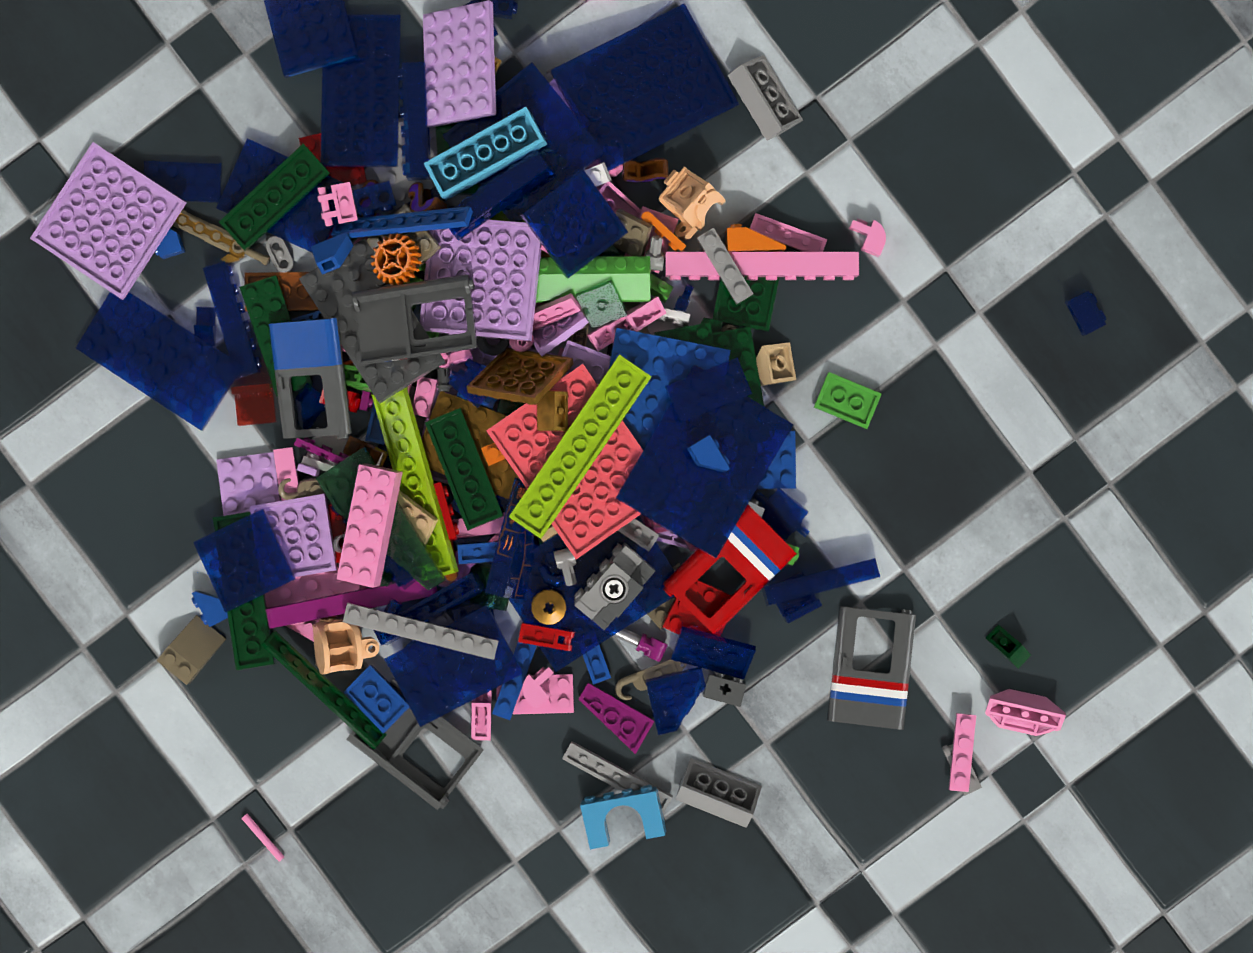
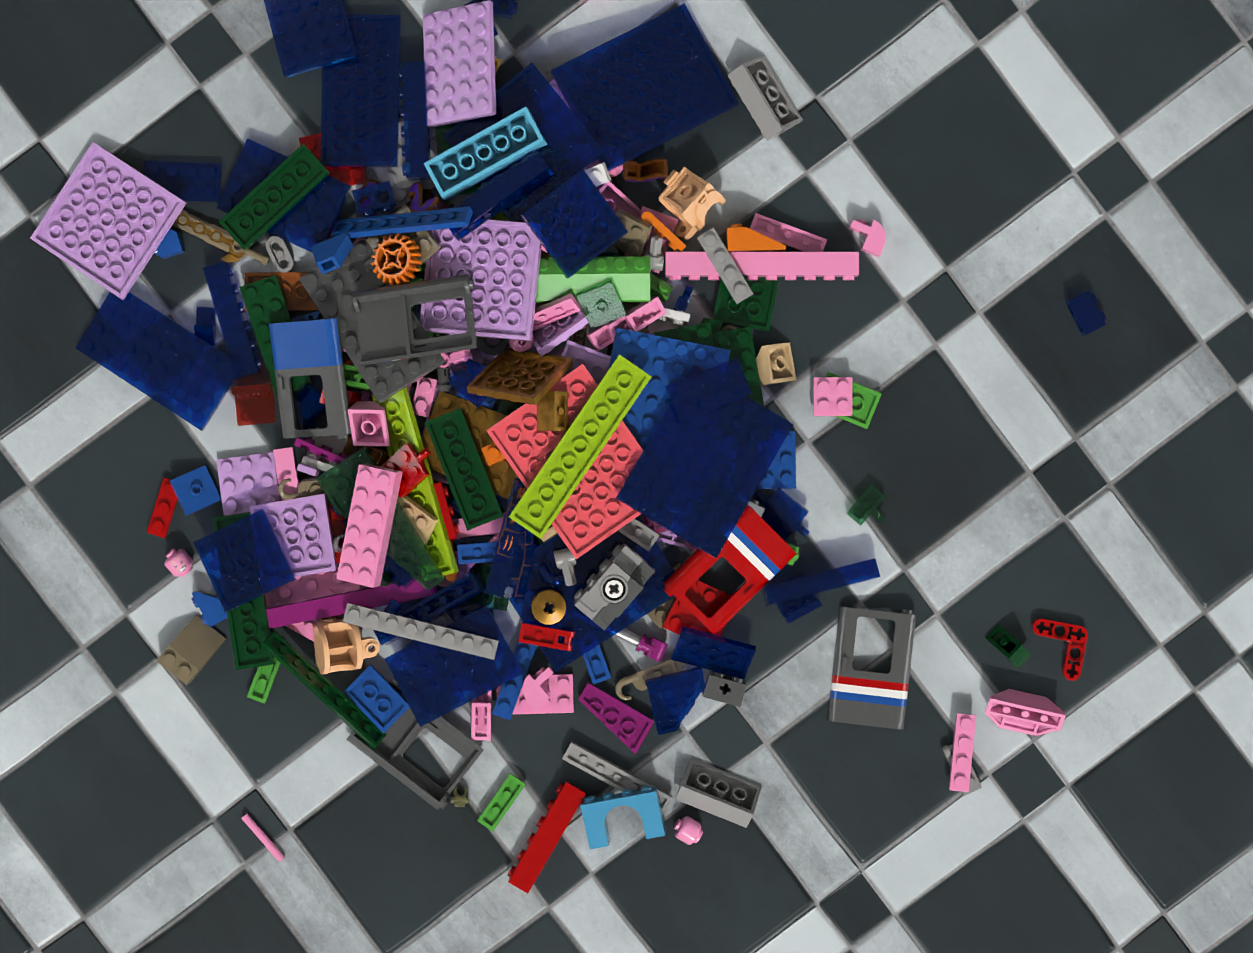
bright pink plate [317,182,358,226] -> none
blue slope [687,435,730,472] -> none
none -> red plate [146,478,178,538]
none -> bright pink head [164,548,193,577]
none -> blue plate [169,465,221,516]
none -> bright green plate [247,657,281,704]
none -> bright pink slope [348,401,390,446]
none -> red plate [380,443,431,498]
none -> olive plate [450,788,469,807]
none -> bright green plate [477,773,526,832]
none -> red brick [507,780,586,894]
none -> bright pink head [673,816,703,845]
none -> bright pink plate [813,377,852,416]
none -> clear green plate [846,485,886,526]
none -> red beam [1032,618,1088,681]

